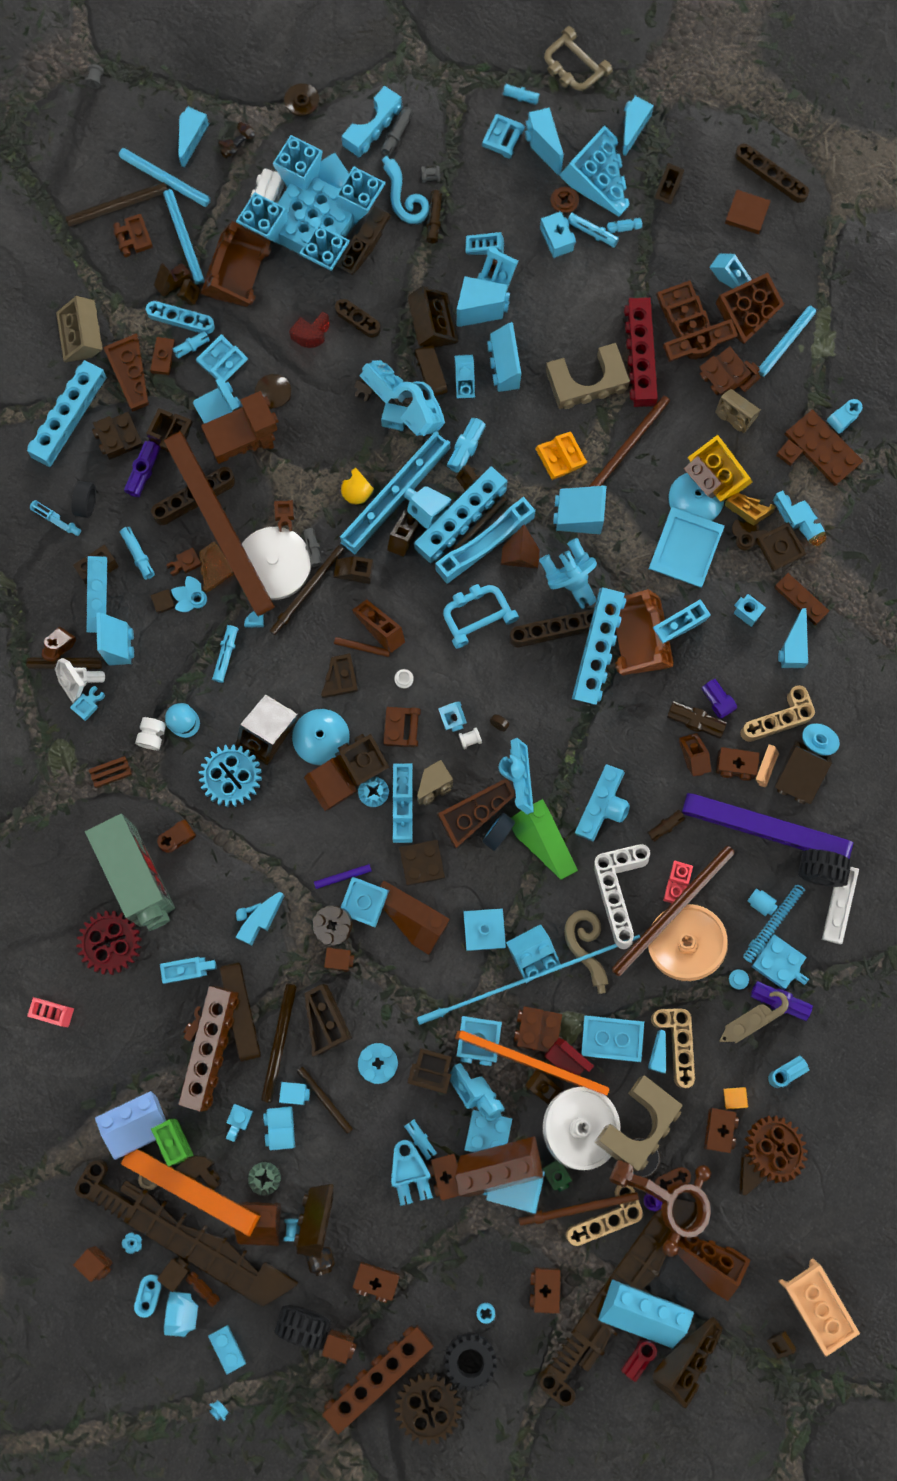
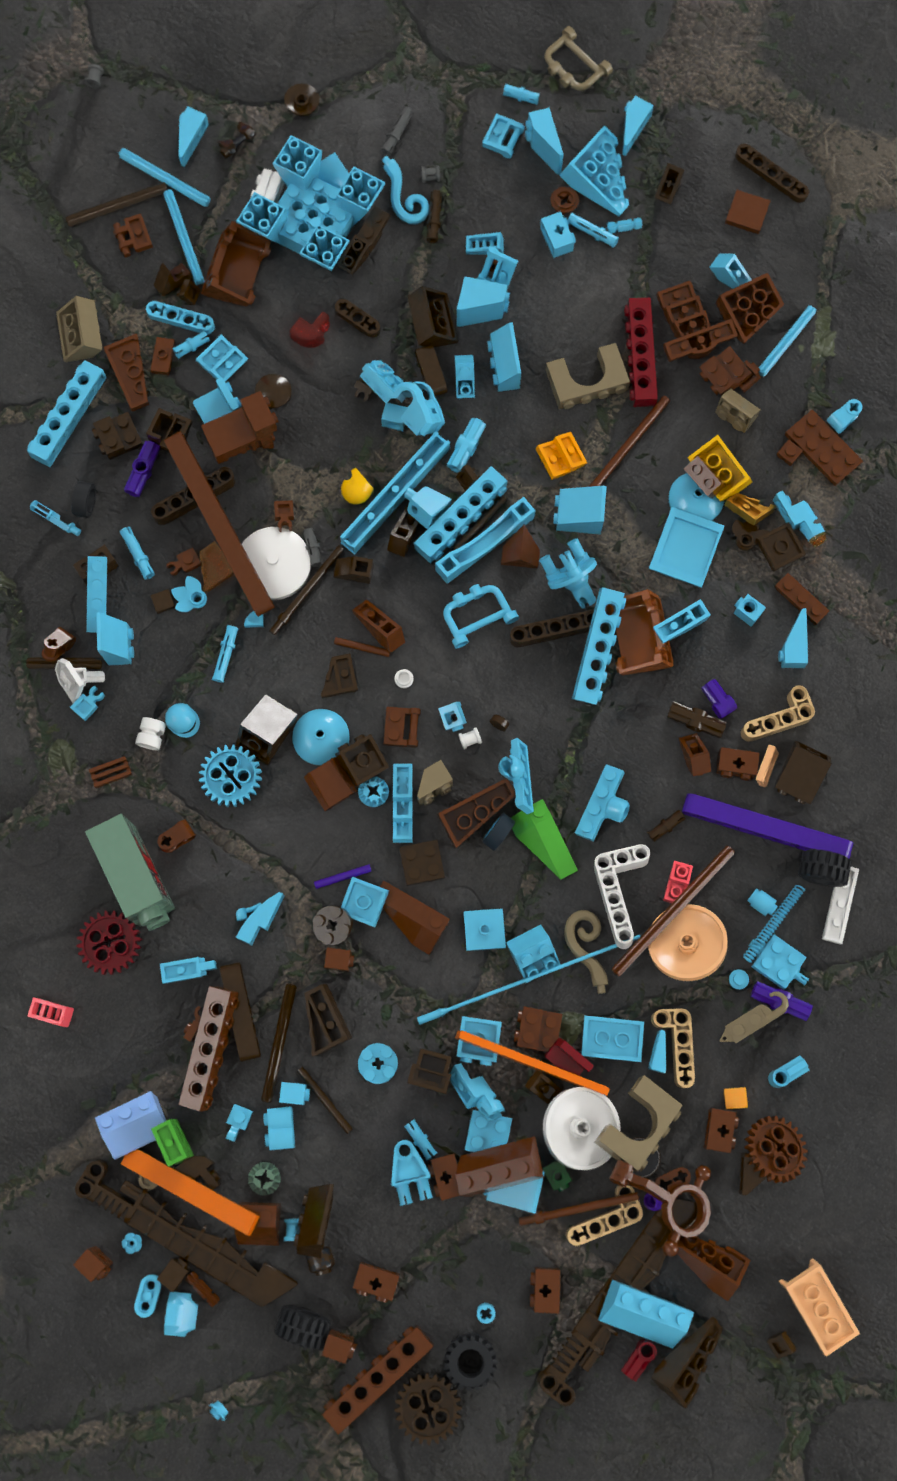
medium azure plate [208,1325,246,1374] -> none
medium azure arch [342,86,402,157] -> none
medium azure dish [802,724,840,755] -> none

